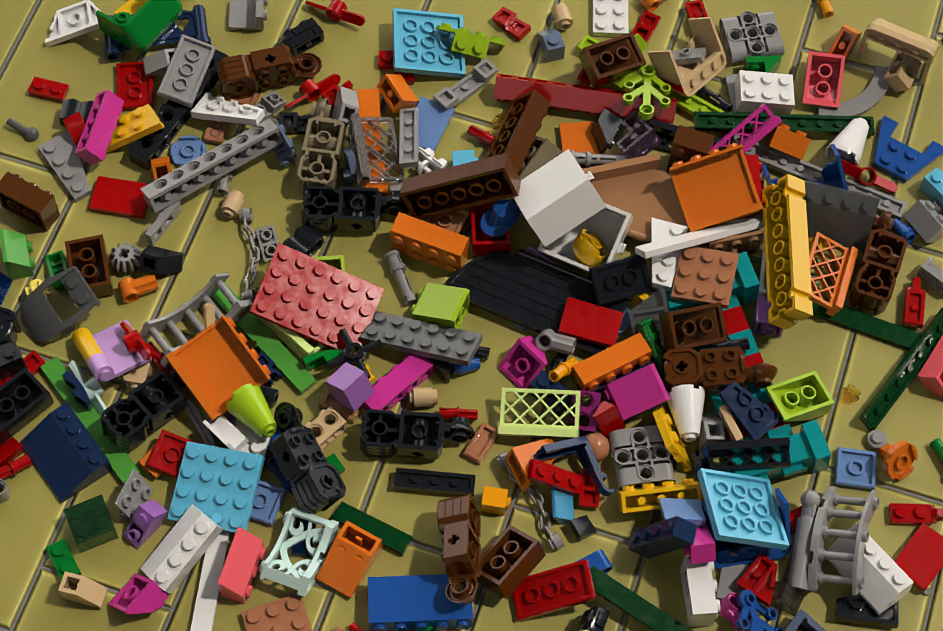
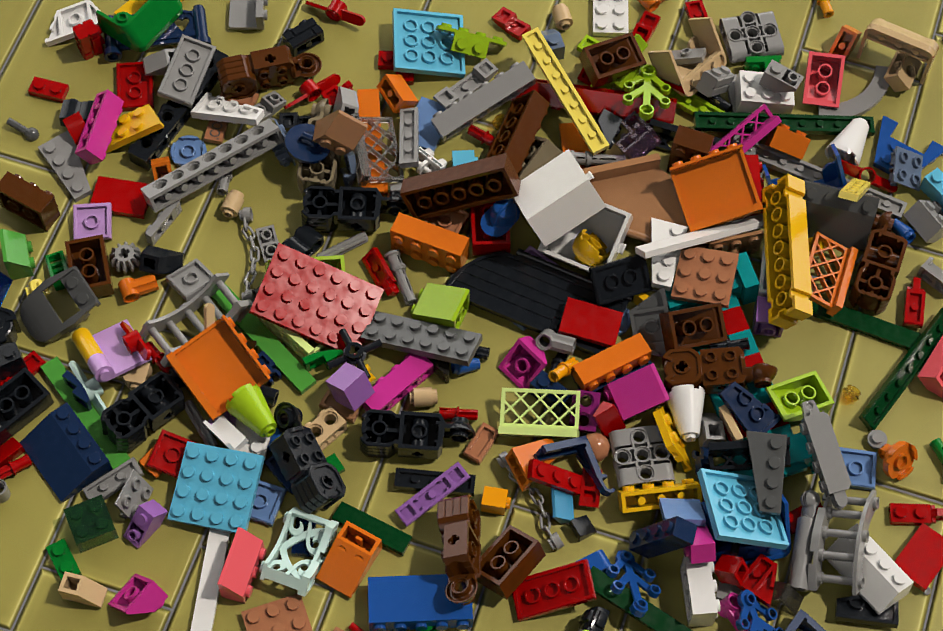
white slope [140,504,223,594] -> none
green pin [635,318,664,377] -> none
none -> red brick [73,19,105,60]
none -> lavender tile [73,202,112,240]
none -> light grey tile [82,457,144,507]
none -> light grey tile [165,258,214,302]
none -> dark blue shield [284,124,330,164]
none -> medium nougat slope [313,110,368,156]
none -> light grey axle [316,232,368,257]
none -> red hinge [361,247,400,297]
none -> medium lavender plate [395,462,471,527]
none -> light grey brick [431,61,536,141]
none -> light yellow plate [522,27,609,156]
none -> blue plant [606,550,661,618]
none -> light grey brick [696,65,735,97]
none -> red brick [714,554,750,586]
none -> dark grey wing [746,431,787,516]
none -> light grey slope [759,59,804,93]
none -> light grey hinge [799,400,851,510]
none -> light yellow tile [838,178,871,202]
none -> sand blue hinge [888,146,923,191]

